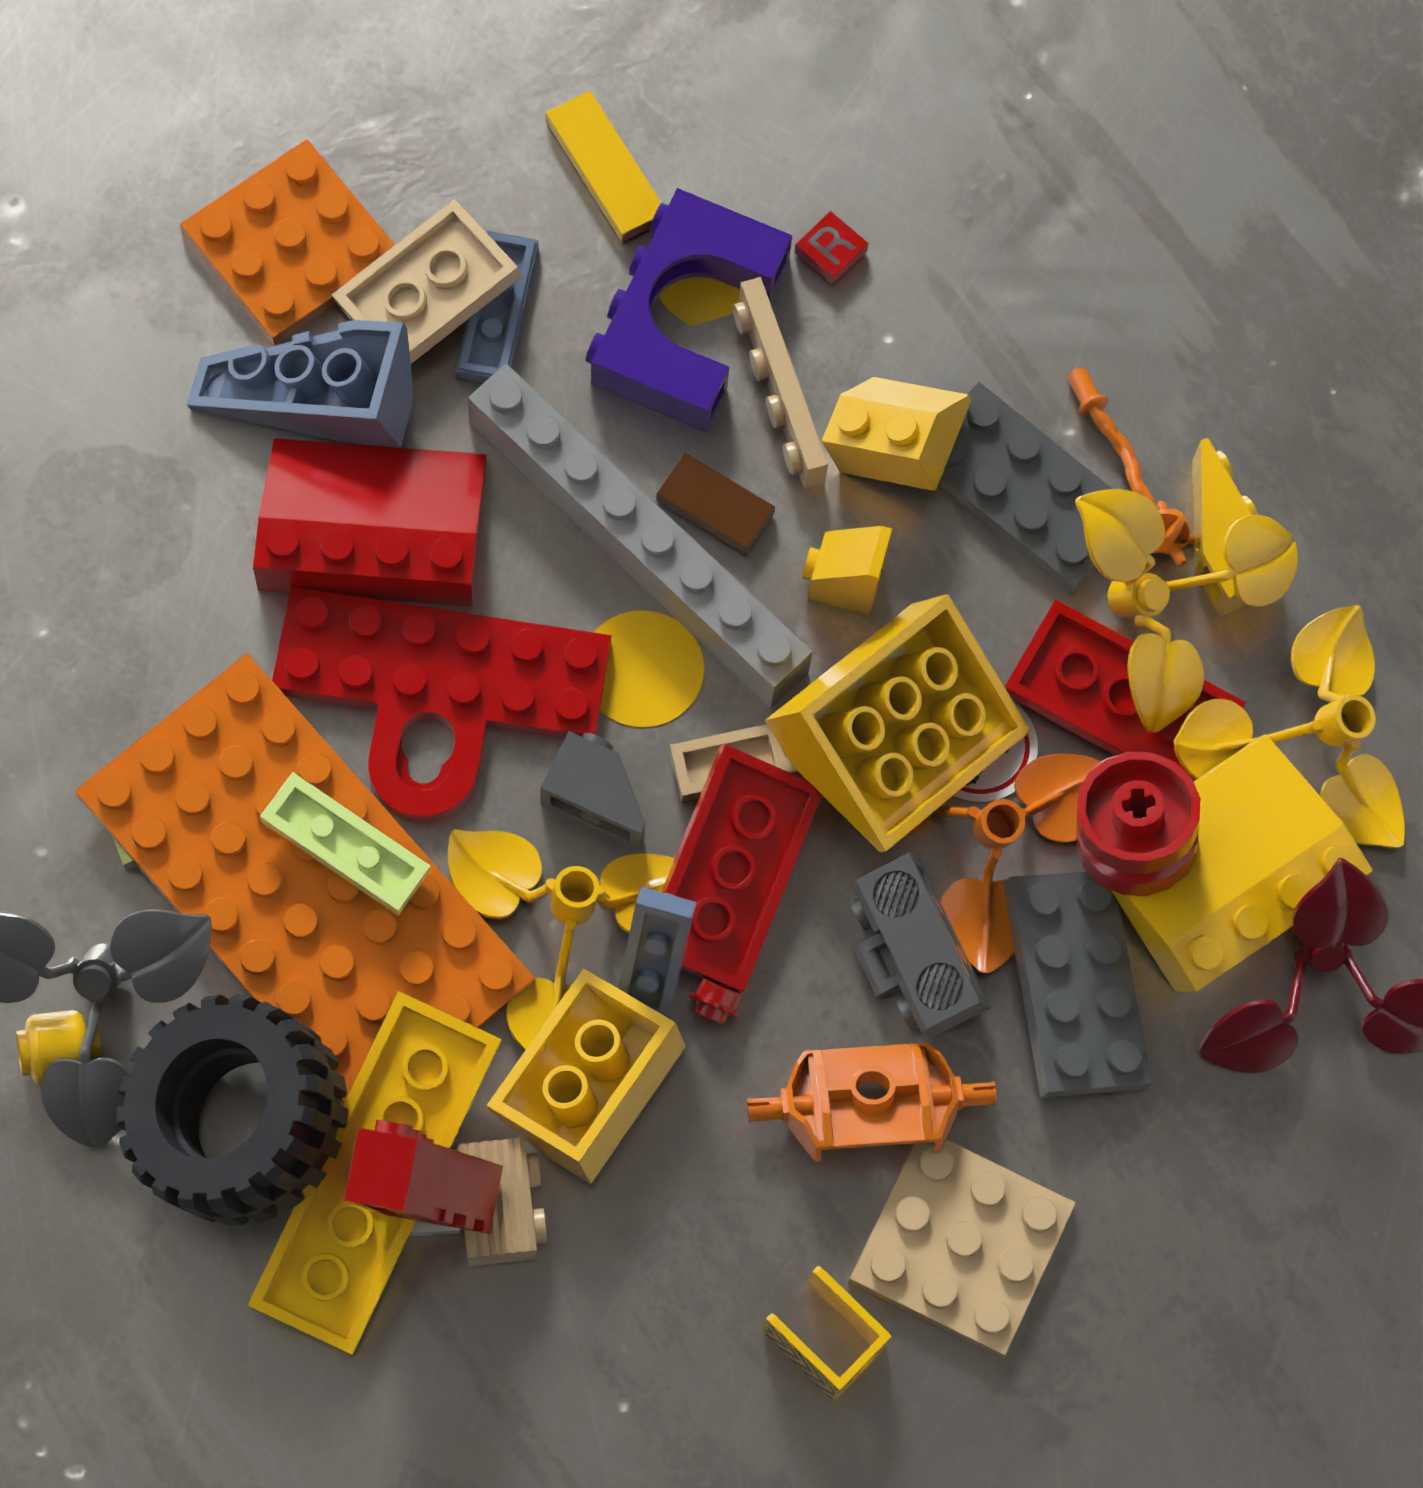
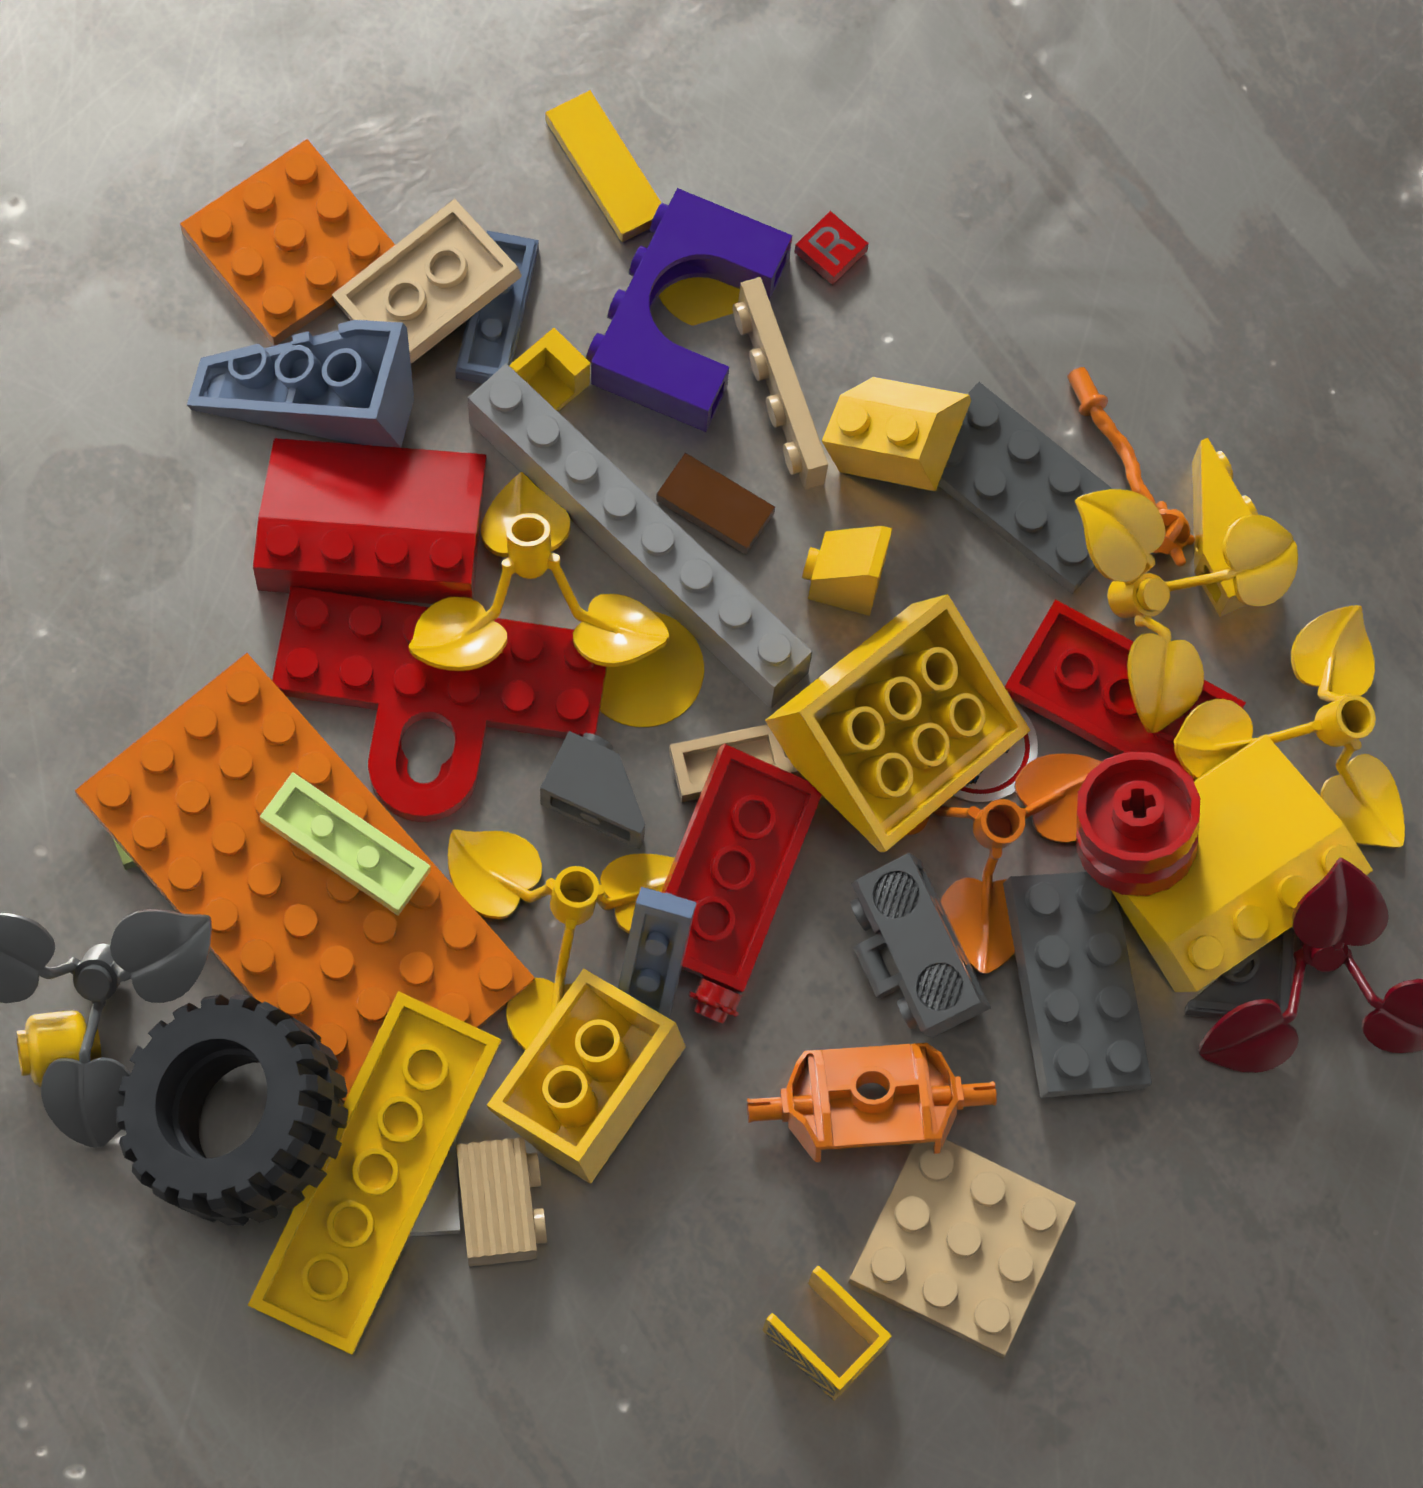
red wedge [344,1120,503,1234] -> none
none -> yellow plant [409,472,669,671]
none -> yellow panel [509,328,590,412]
none -> dark grey tile [1185,926,1294,1019]

